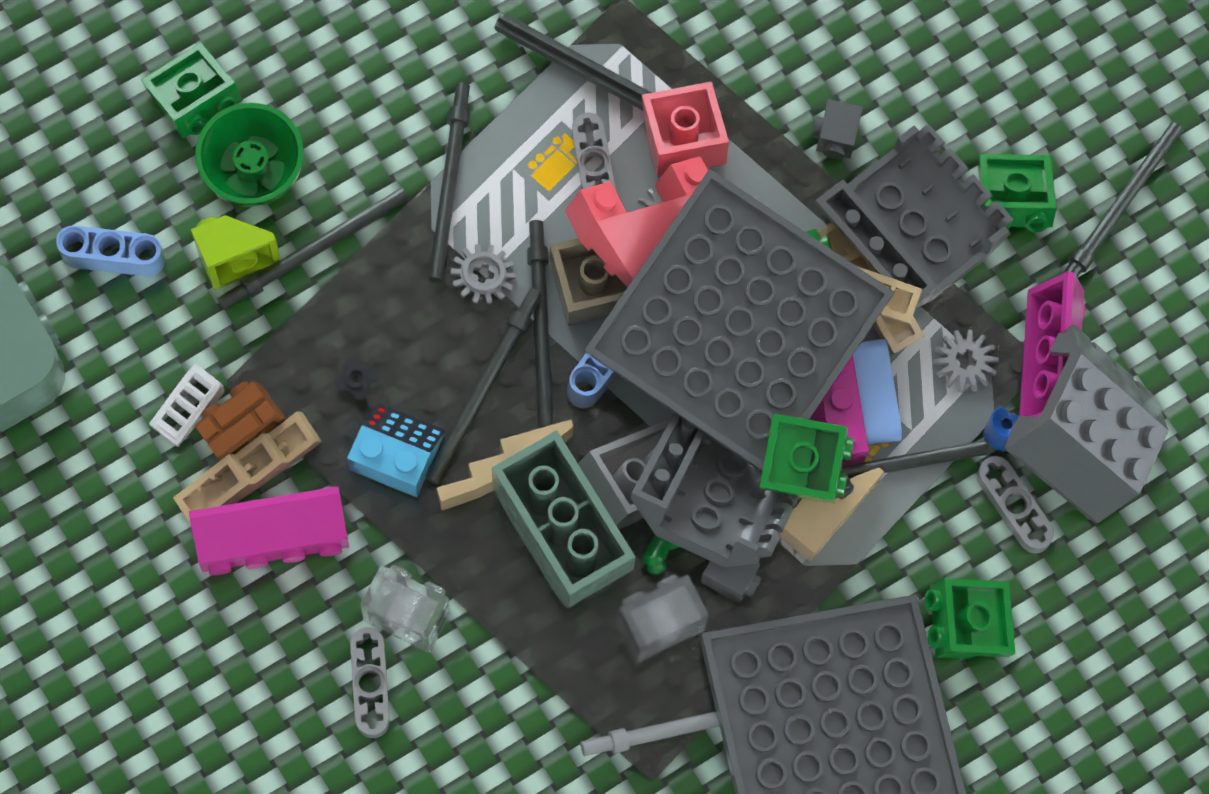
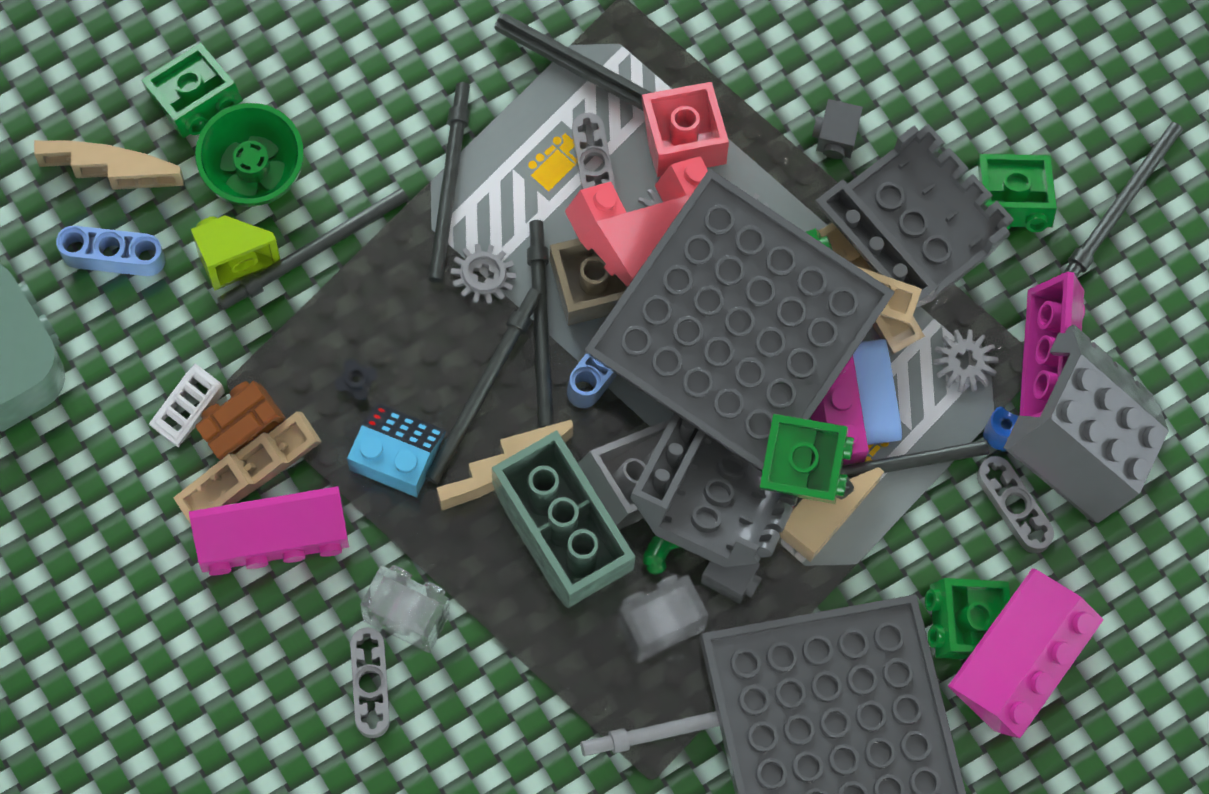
none -> tan slope [34,140,184,190]
none -> dark pink slope [948,568,1104,739]

